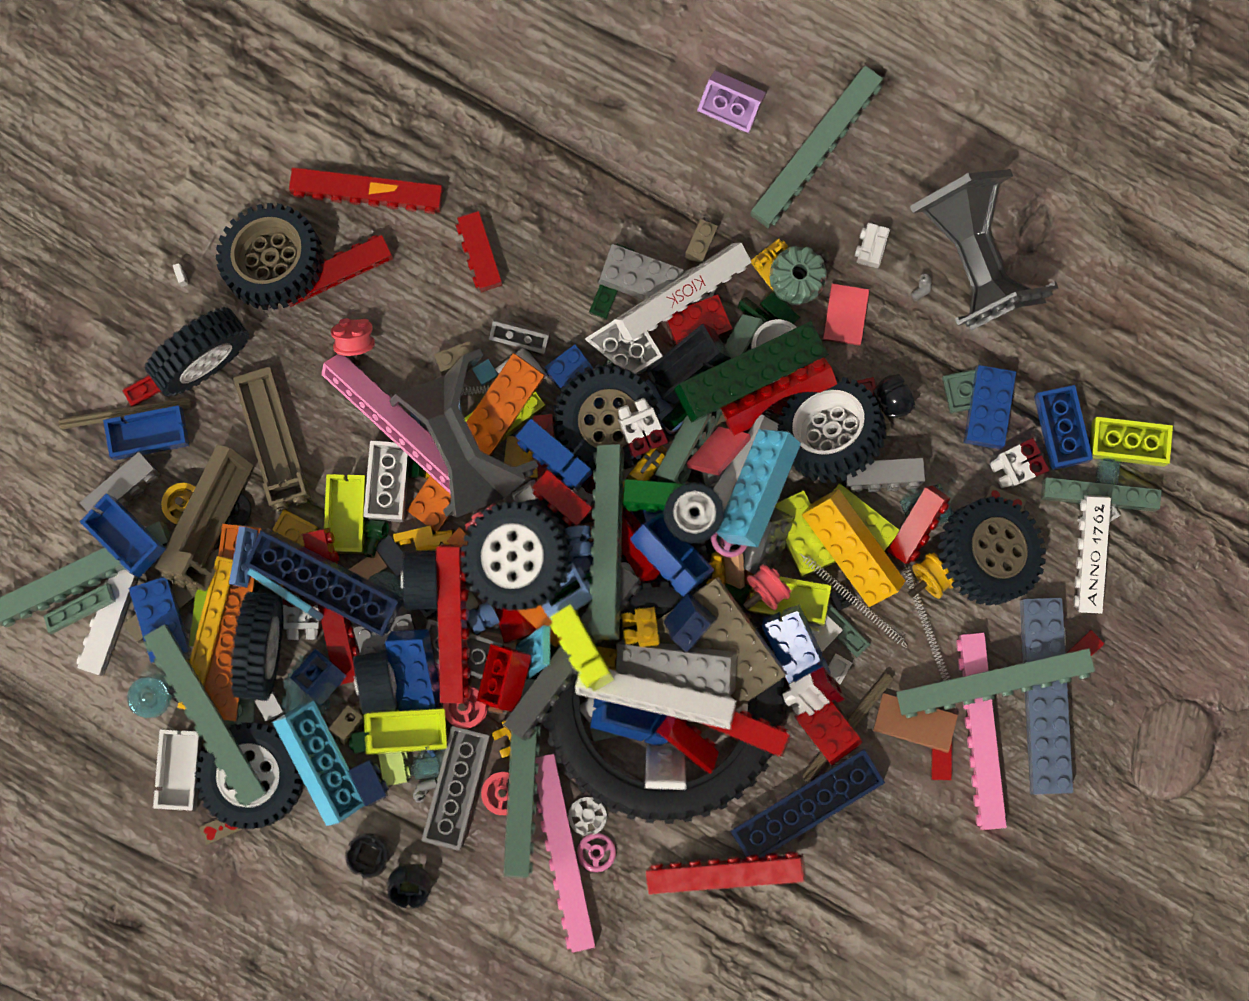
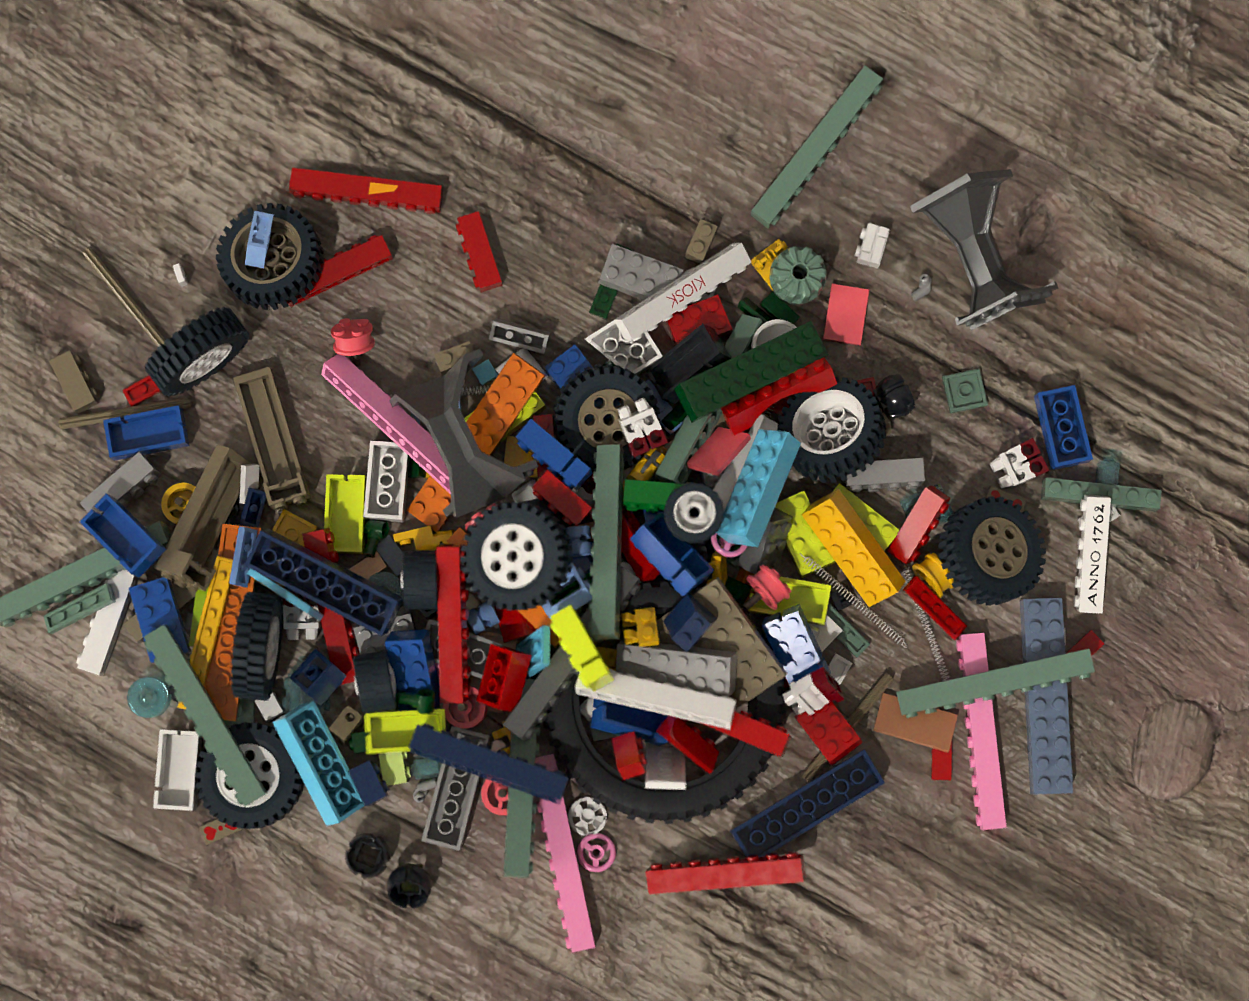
lavender slope [697,70,766,133] -> none
light nougat tile [724,548,745,589] -> none
blue brick [963,365,1016,450] -> none
neon yellow brick [1090,417,1173,467] -> none
none -> dark tan brick [49,350,99,414]
none -> dark tan axle [83,247,165,347]
none -> dark blue slope [239,487,266,528]
none -> white tile [240,464,259,504]
none -> light blue window [245,211,274,269]
none -> dark green pin [396,689,435,714]
none -> dark blue brick [409,723,568,805]
none -> red piece [612,731,647,780]
none -> red tile [903,576,967,640]

